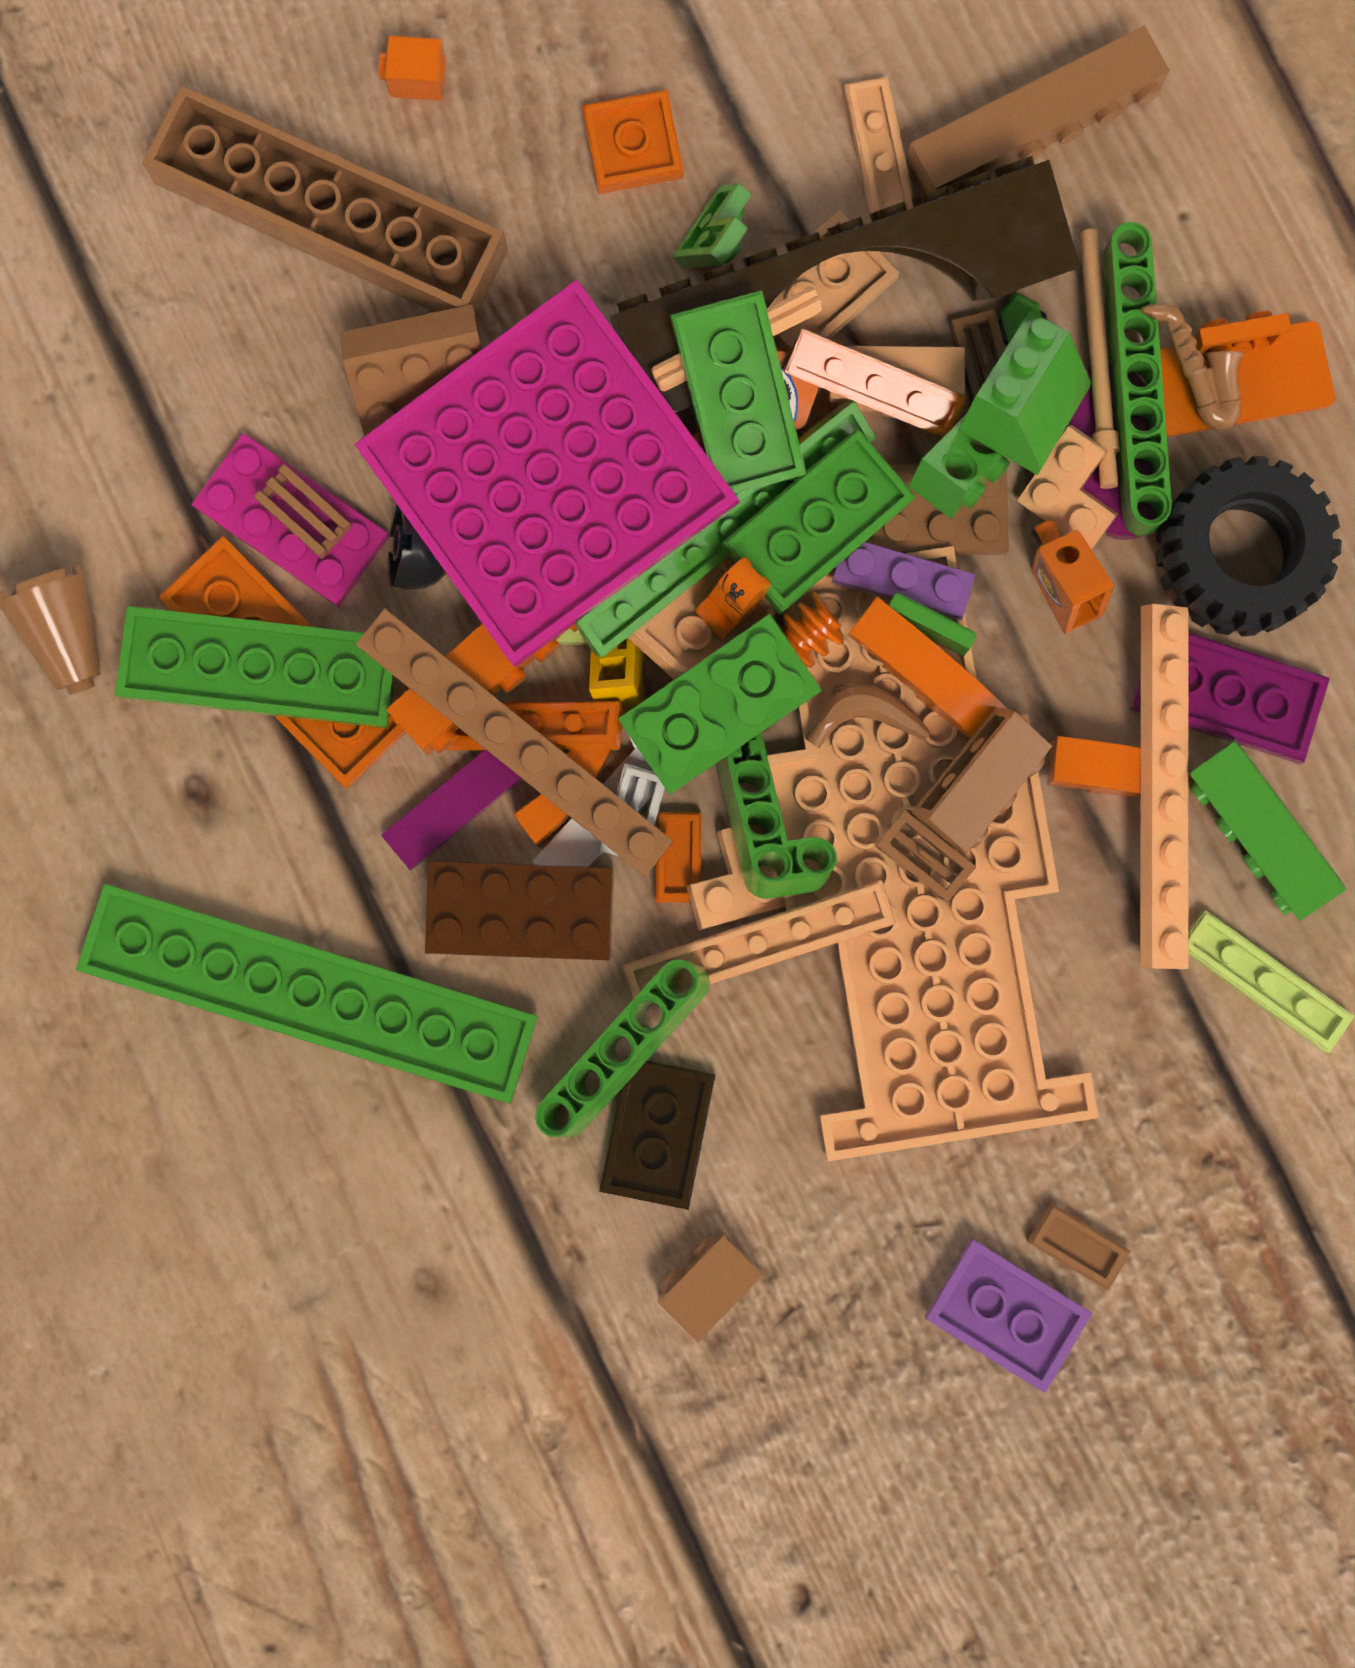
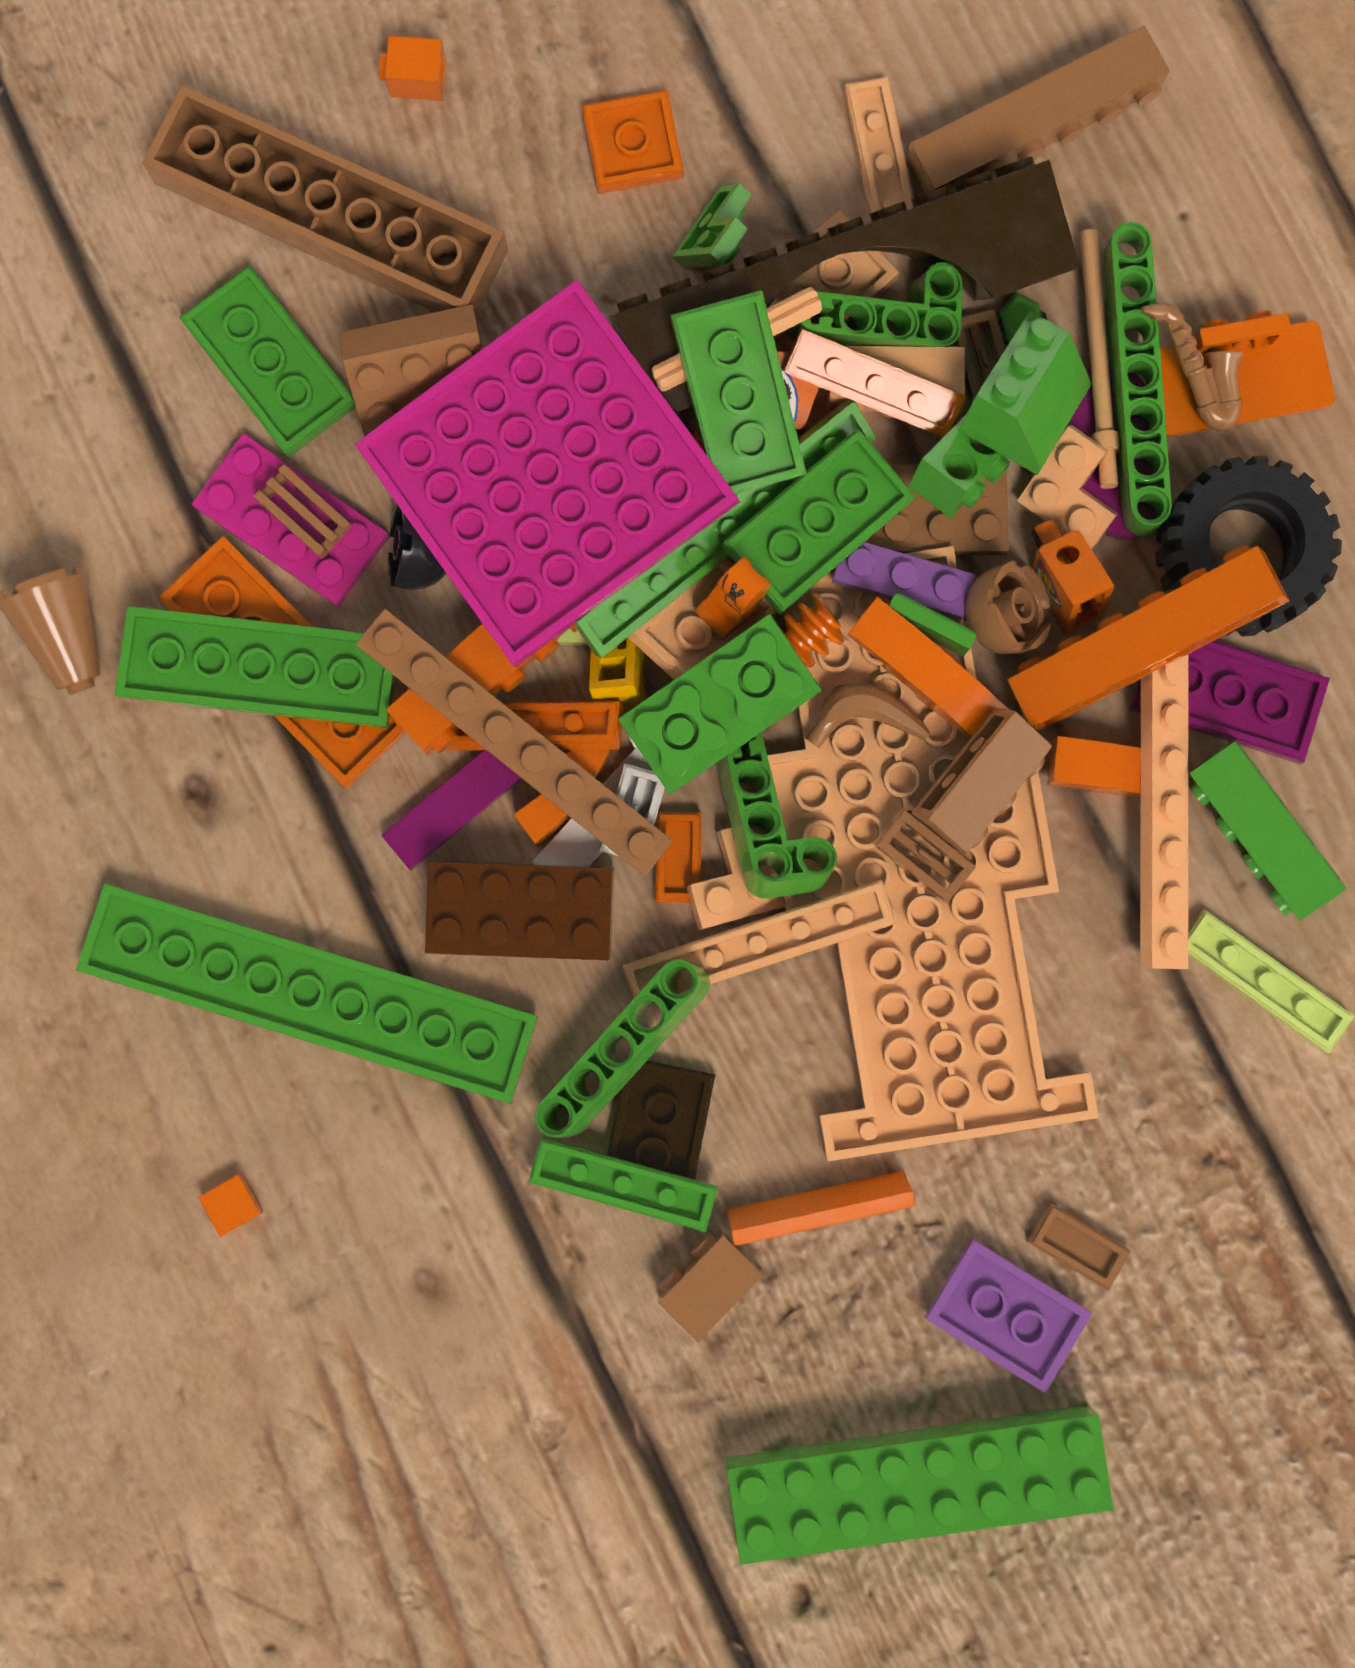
none -> bright green piece [179,265,356,459]
none -> orange tile [198,1173,263,1237]
none -> bright green tile [528,1137,718,1232]
none -> bright green brick [725,1405,1114,1565]
none -> orange tile [726,1170,915,1246]
none -> bright green beam [784,262,962,347]
none -> medium nougat cylinder [965,561,1051,654]
none -> orange brick [1007,545,1290,730]

